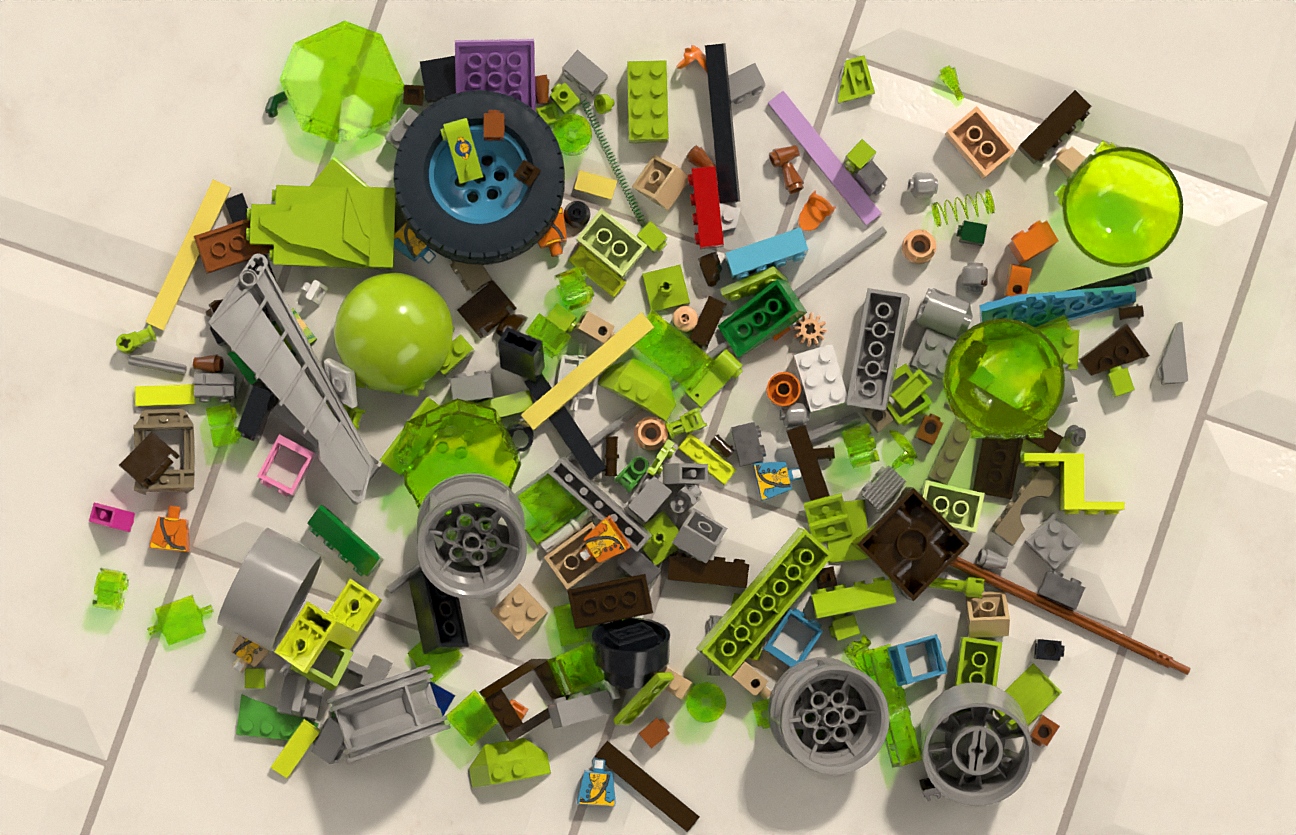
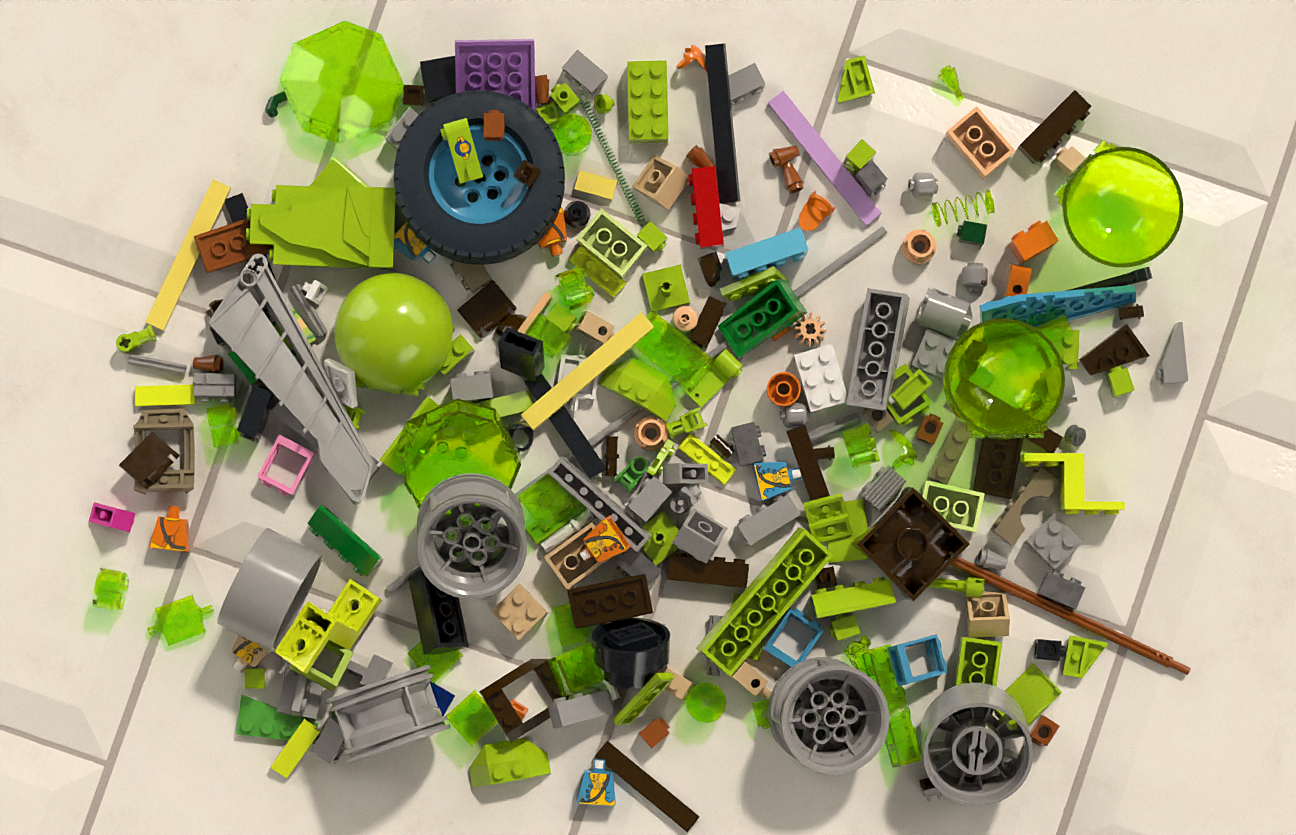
none -> light grey axle [291,283,328,337]
none -> light nougat tile [518,291,552,335]
none -> light grey brick [737,493,801,546]
none -> lime wing [1062,635,1108,678]

